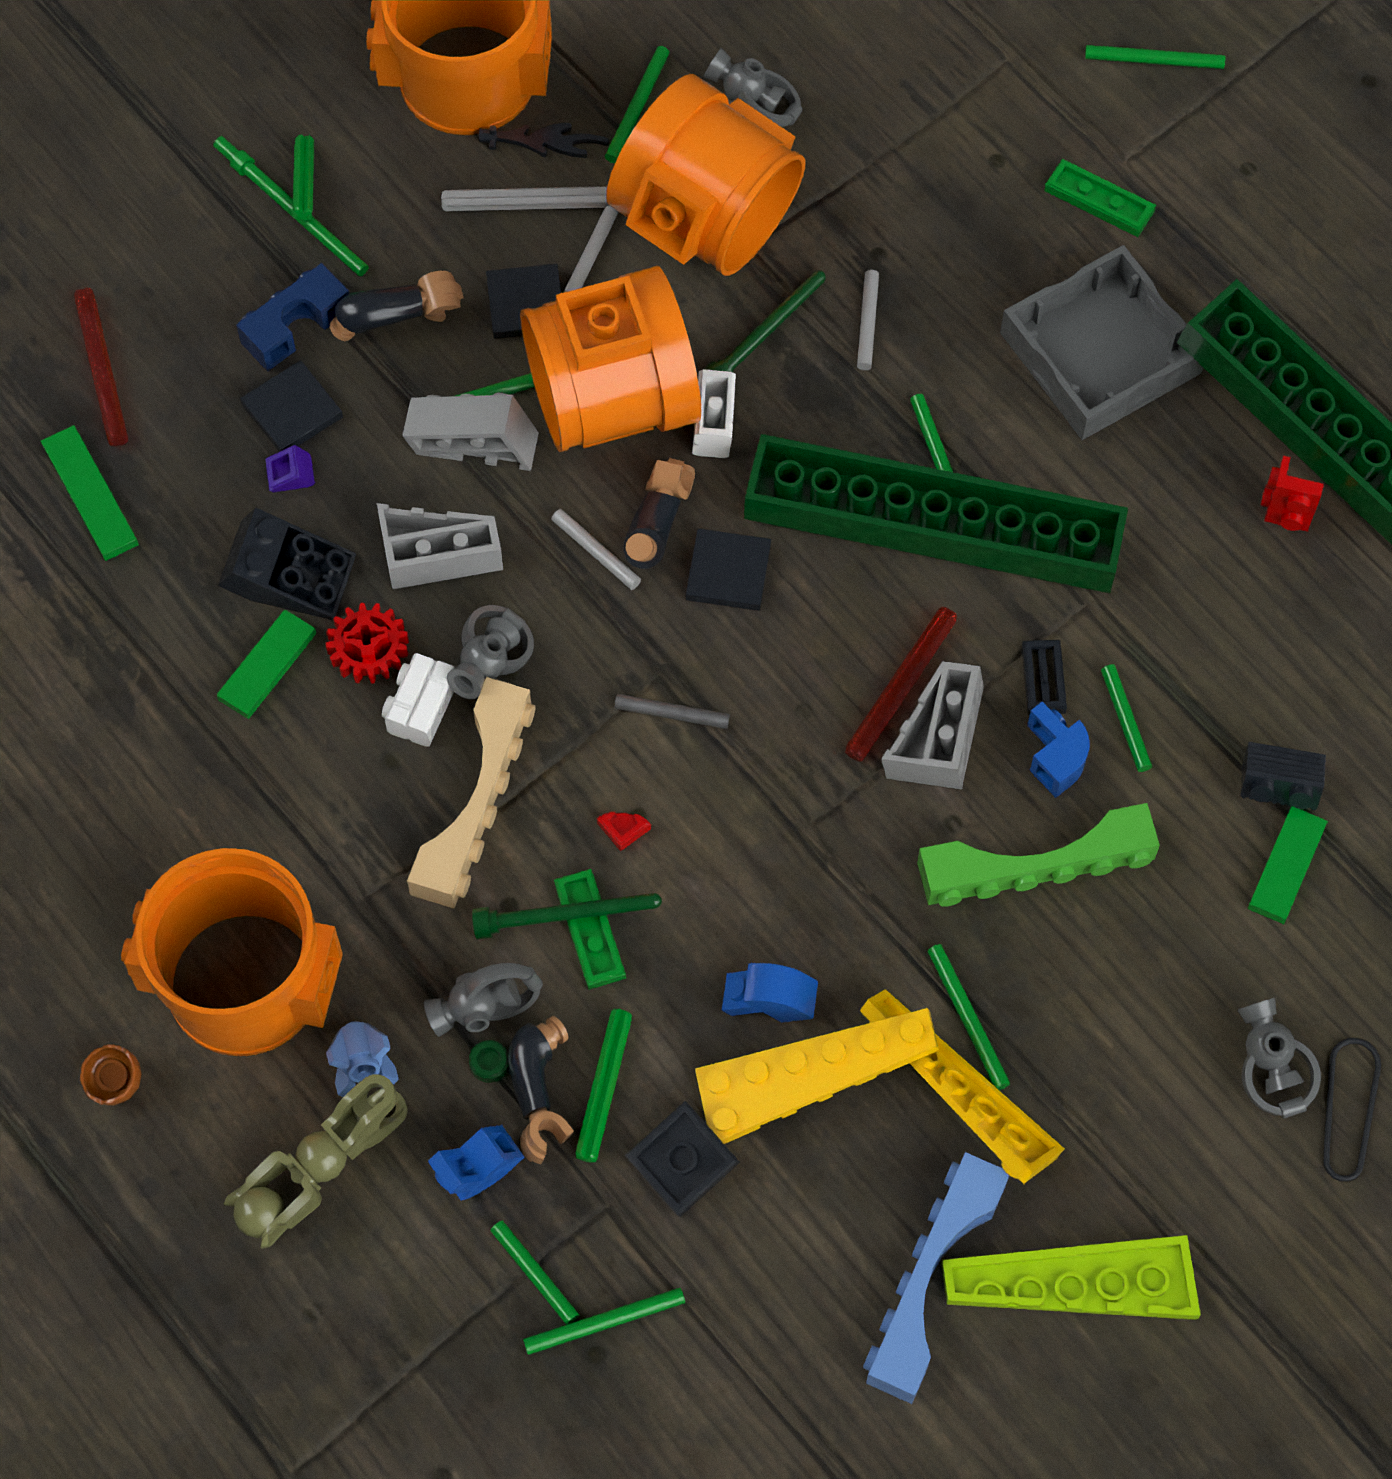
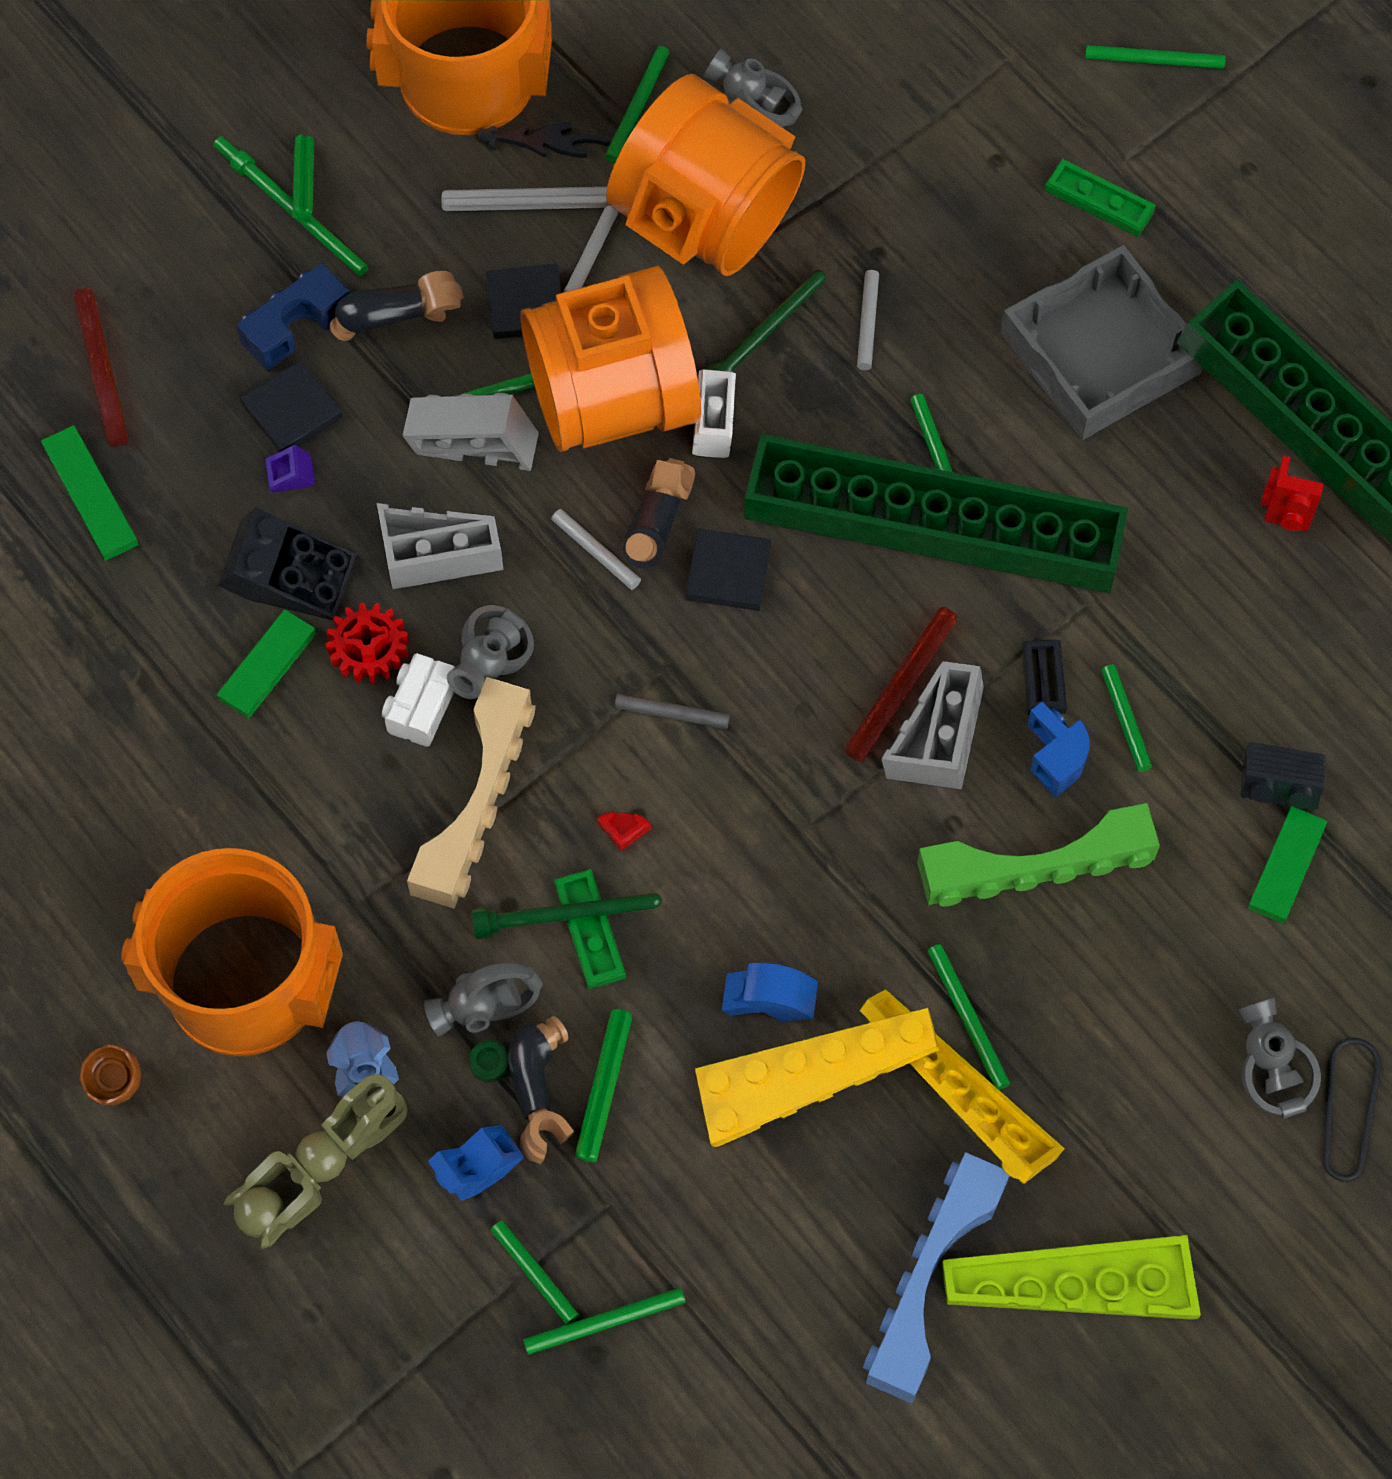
black tile [625,1101,740,1217] -> none

